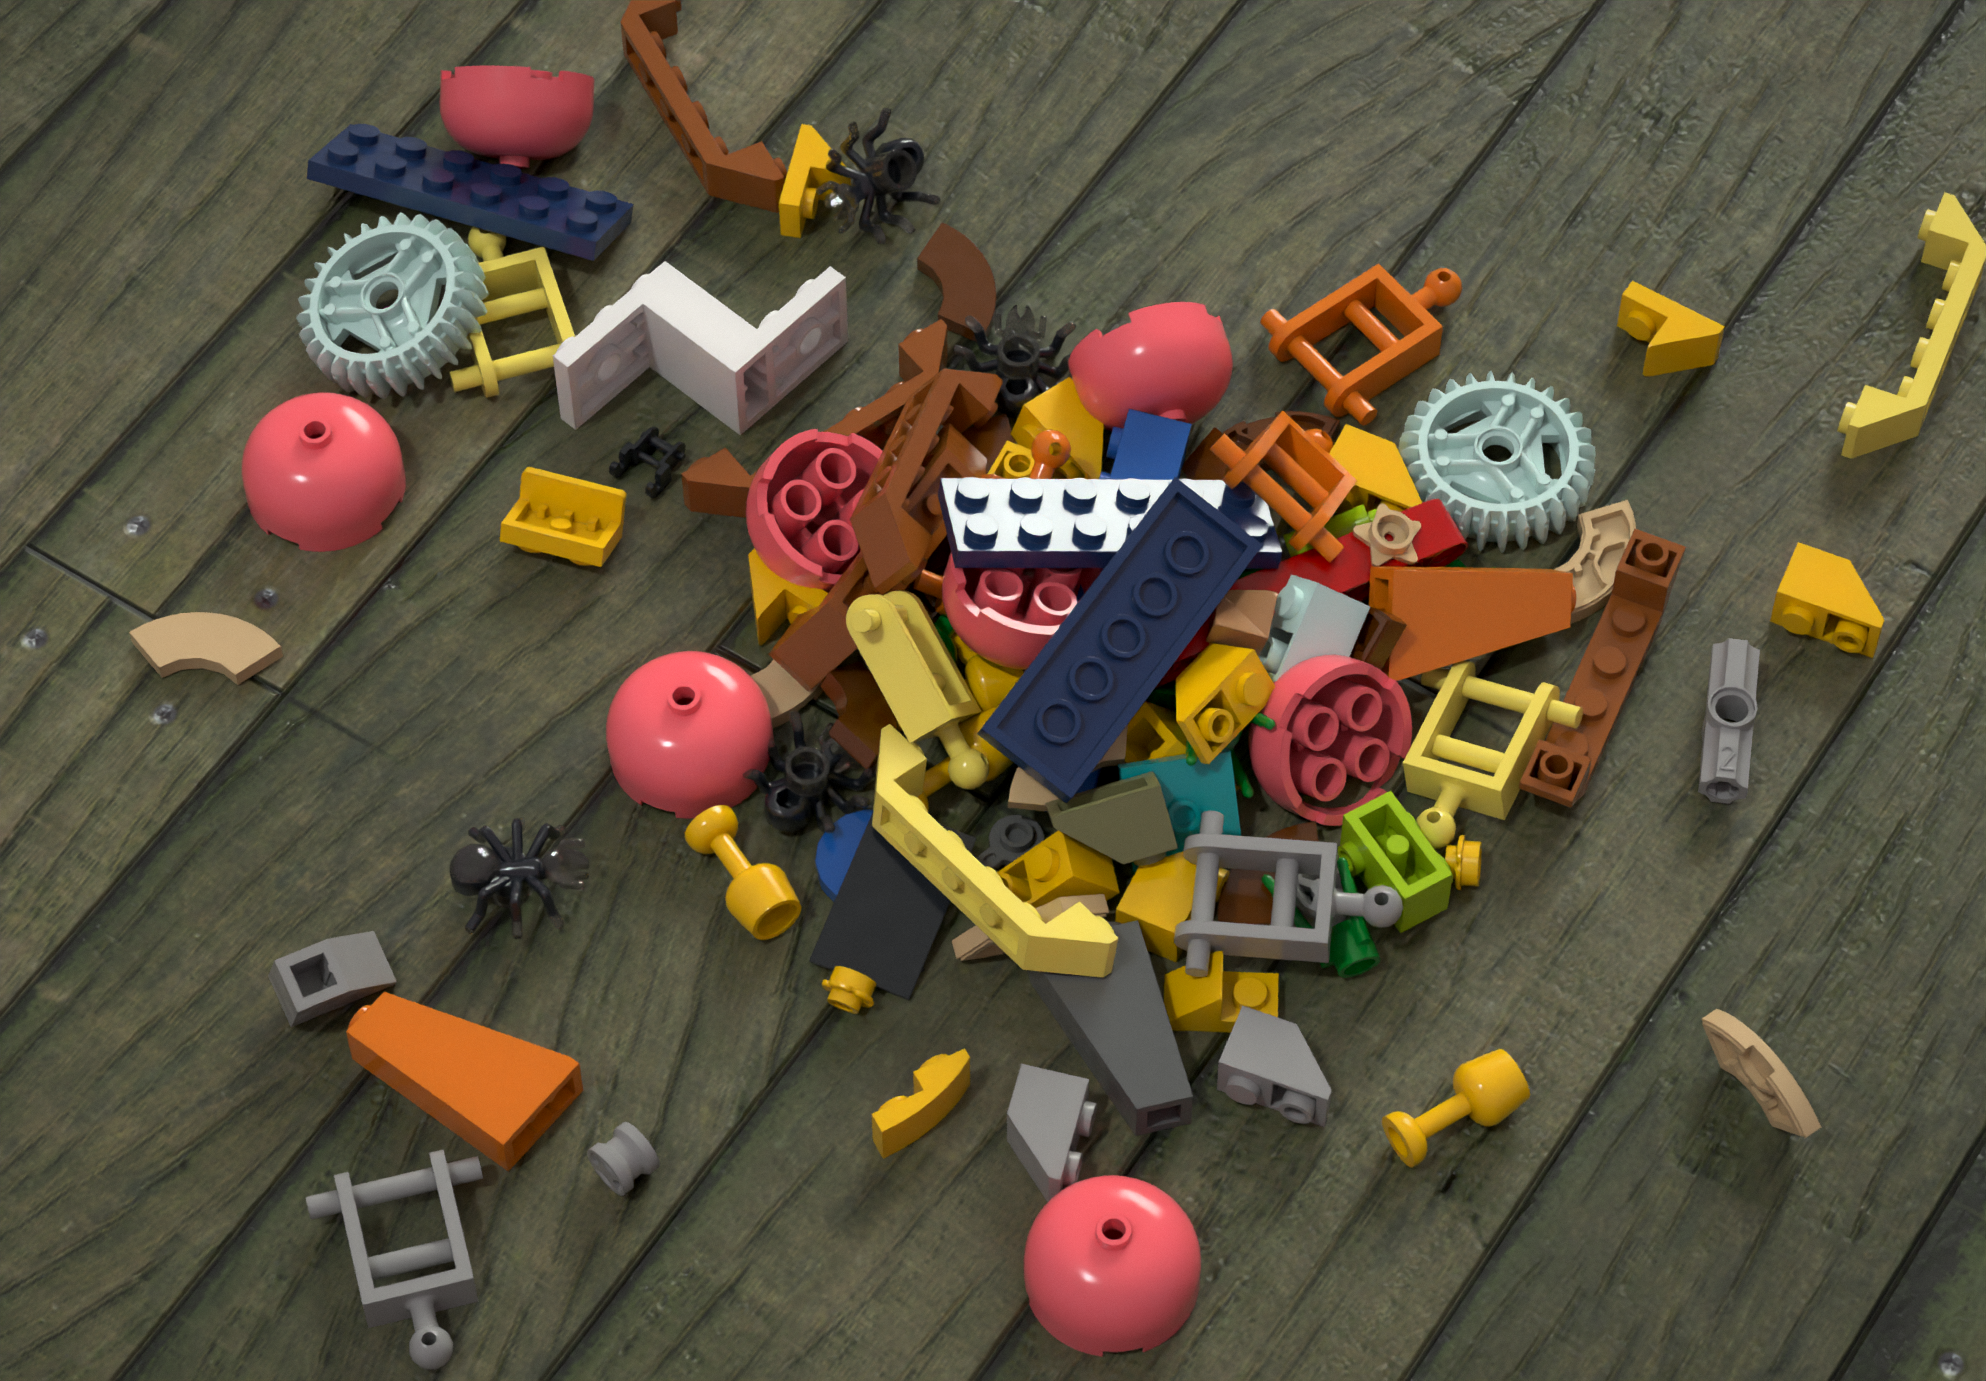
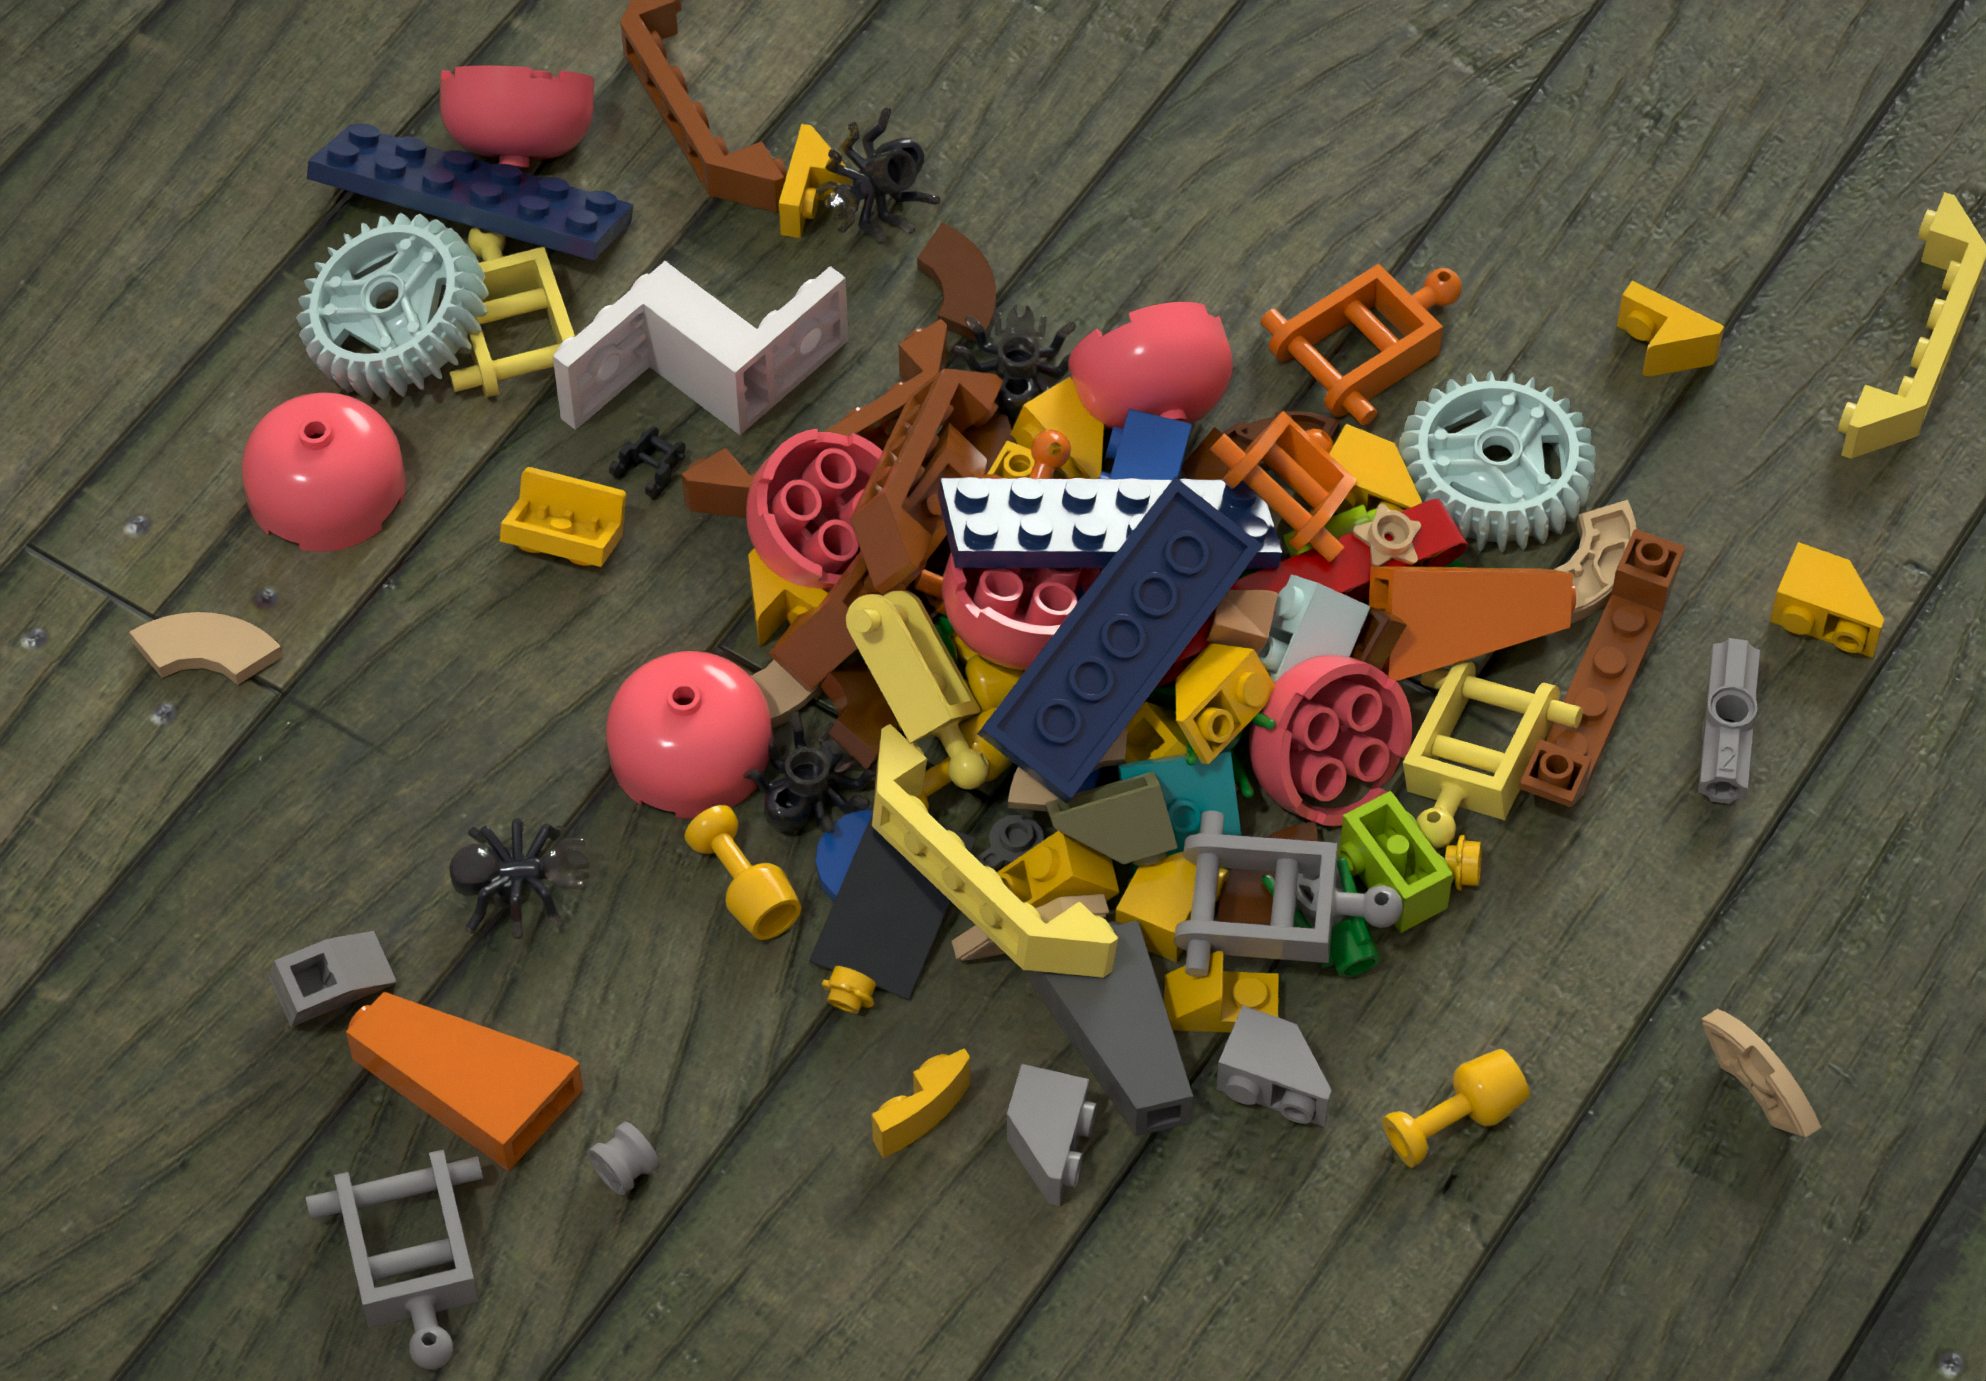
coral cylinder [1024,1175,1201,1357] -> none

